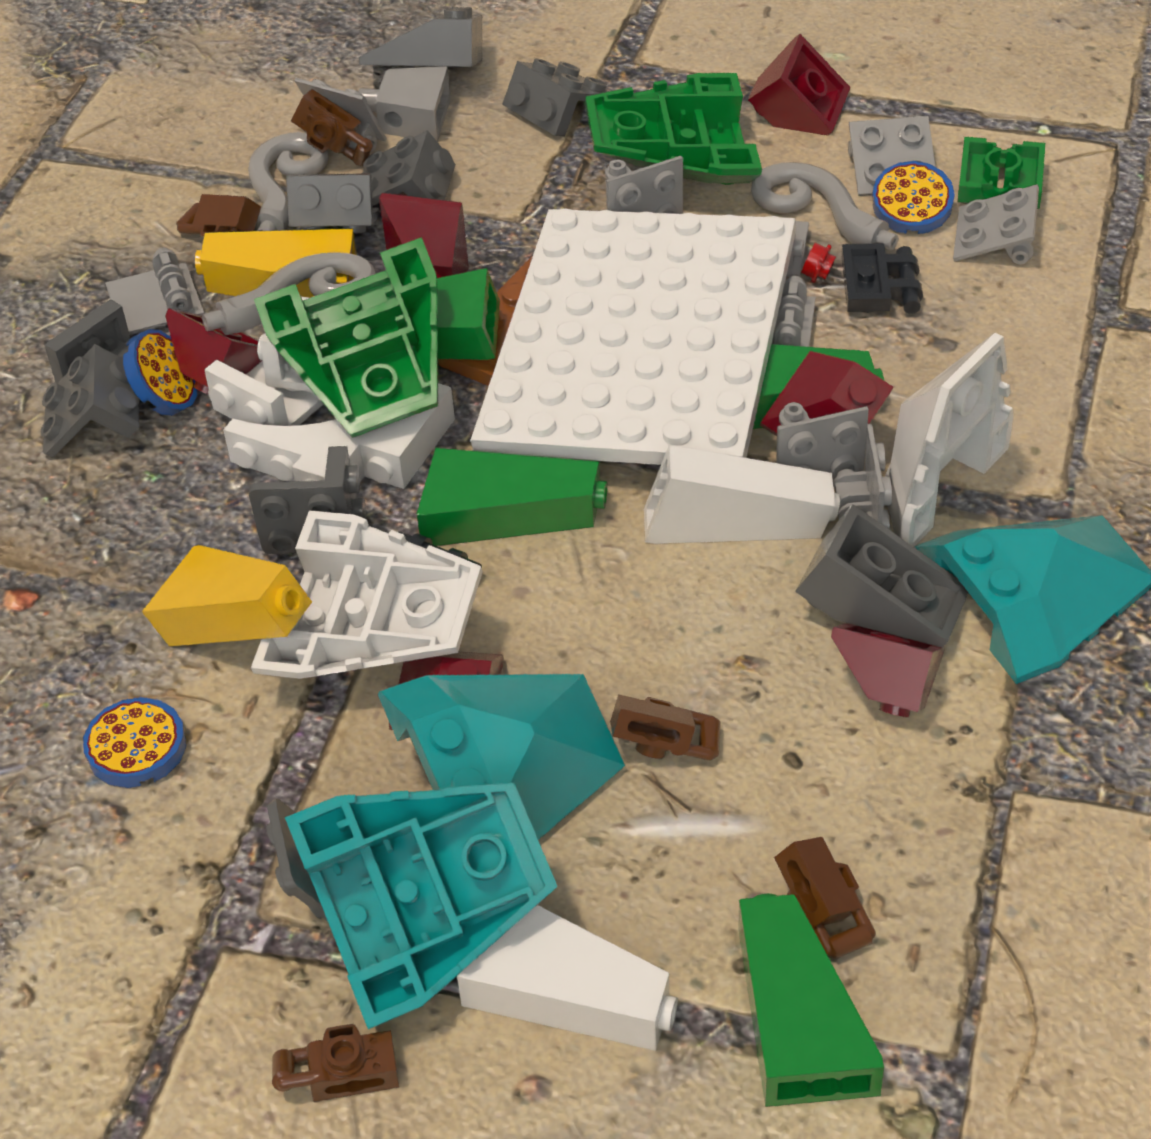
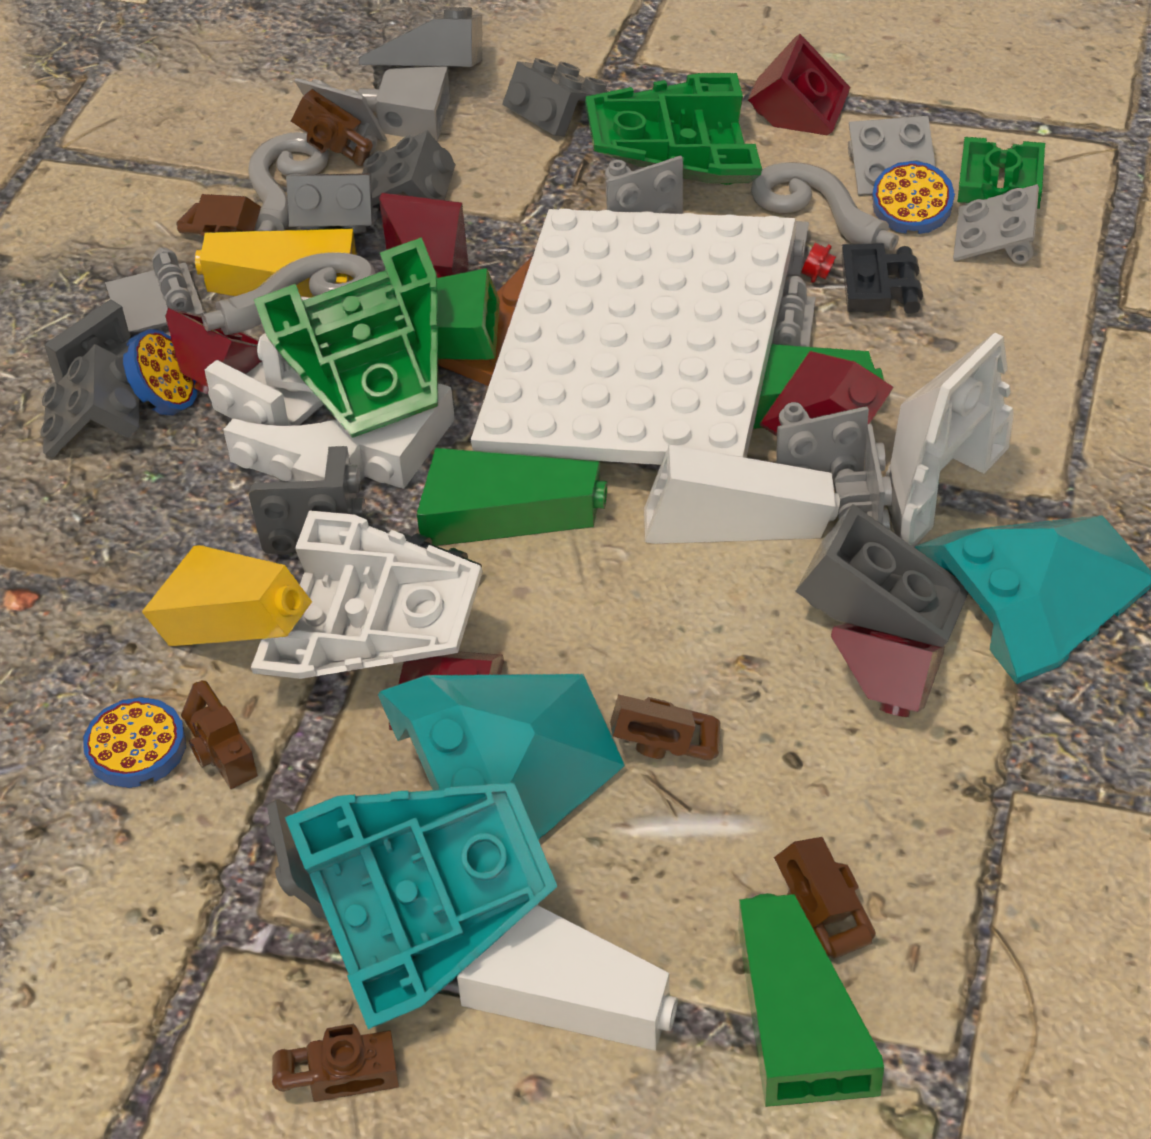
none -> reddish brown piece [181,680,258,790]

